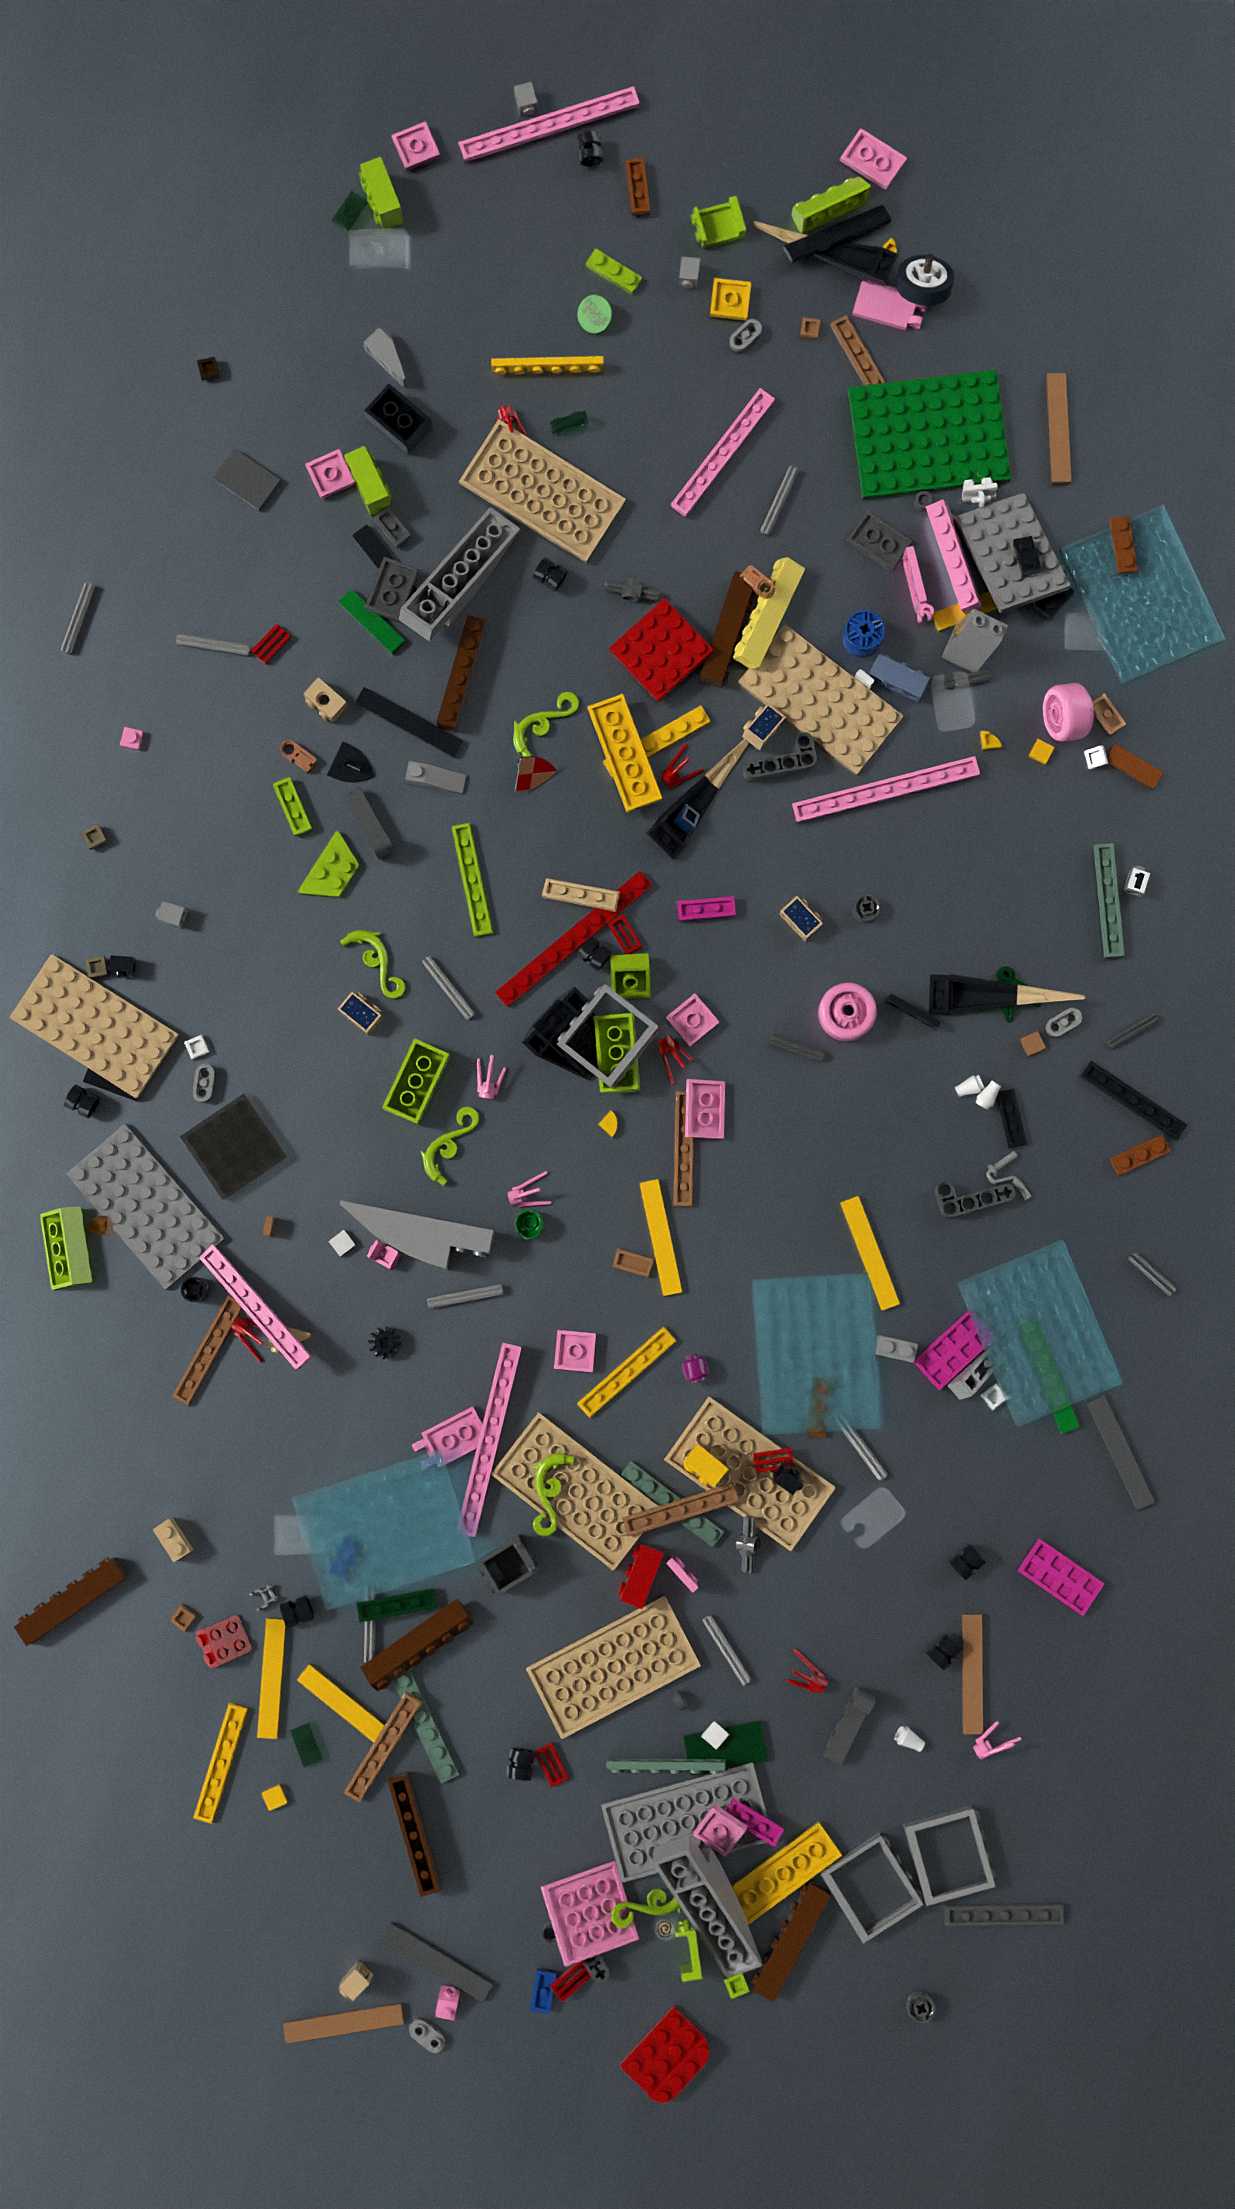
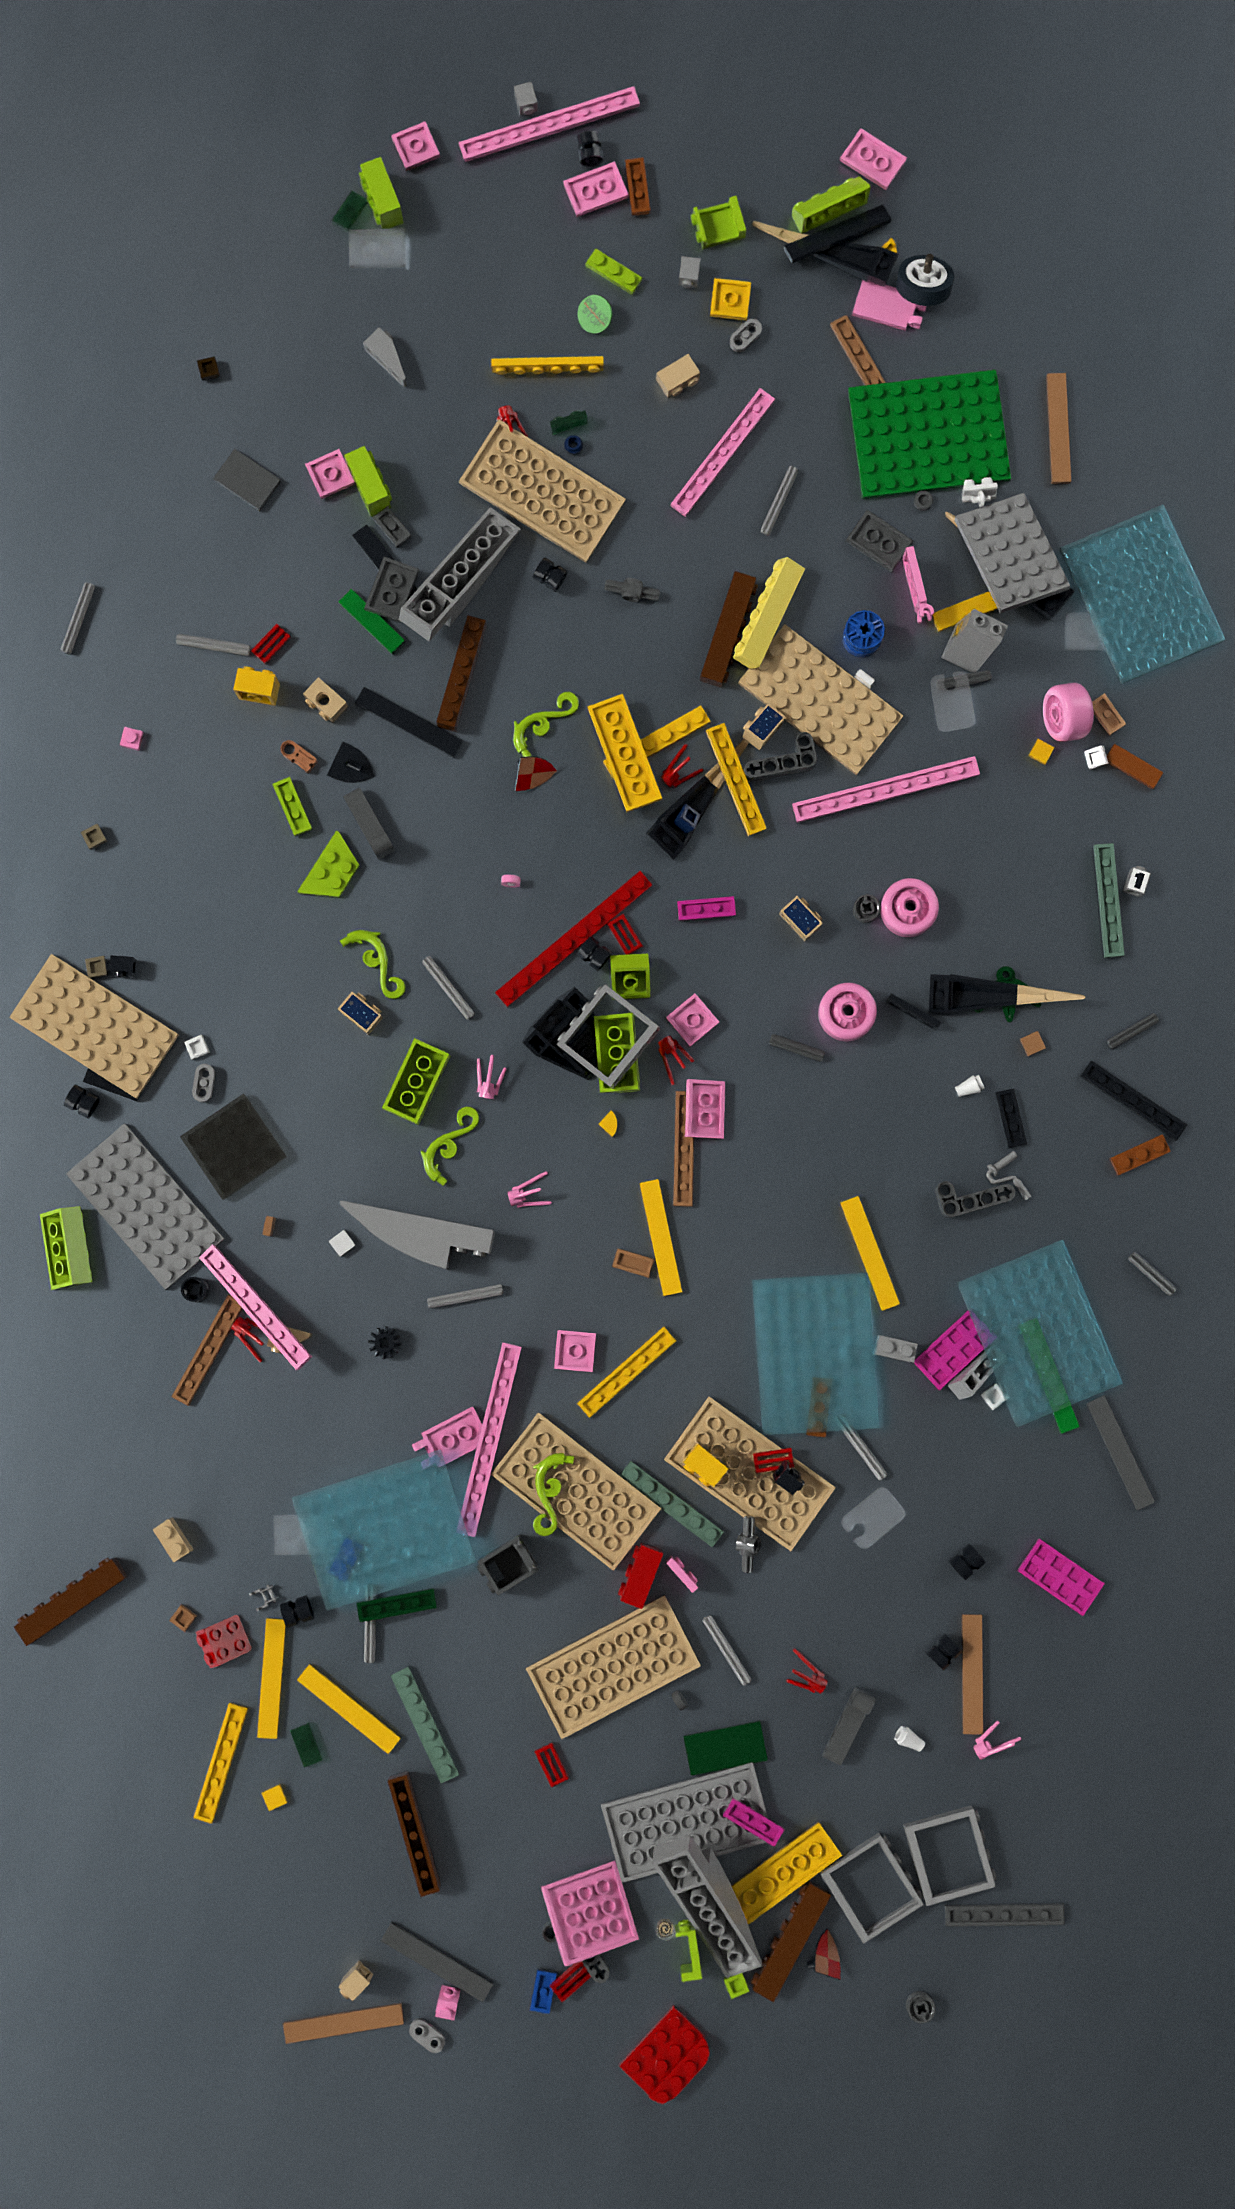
clear orange tile [86,1216,107,1235] -> none
light grey brick [155,901,187,929] -> none
medium nougat tile [343,1691,423,1803] -> none
reddish brown brick [360,1599,474,1692] -> none
black brick [364,383,433,454] -> none
bright pink bracket [367,1240,402,1270] -> none
light grey slope [405,761,466,794] -> none
lime tile [451,823,493,937] -> none
black wheel [506,1748,535,1781] -> none
green hair [515,1209,544,1239] -> none
tan tile [542,878,620,912] -> none
sand green plate [607,1758,726,1774] -> none
red plate [608,598,715,703] -> none
lime plant [611,1888,682,1928] -> none
medium nougat tile [622,1482,740,1537] -> none
magenta head [682,1354,709,1384] -> none
bright pink plate [693,1804,747,1857] -> none
white tile [701,1721,729,1749] -> none
nougat piece [740,565,775,599] -> none
medium nougat tile [800,317,821,340] -> none
sand blue brick [869,654,930,702] -> none
bright pink brick [926,500,983,615] -> none
white cone [976,1081,1001,1110] -> none
yellow tile [980,731,1002,751] -> none
black plate [1012,536,1042,576] -> none
light grey plate [1045,1008,1082,1037] -> none
dark orange plate [1109,515,1138,575] -> none
none -> yellow brick [233,666,280,706]
none -> bright pink tile [501,875,521,887]
none -> bright pink plate [563,162,628,217]
none -> dark blue plate [564,435,583,454]
none -> tan brick [656,354,700,398]
none -> yellow plate [706,723,767,836]
none -> shield [807,1929,841,1980]
none -> bright pink wheel [880,878,939,938]

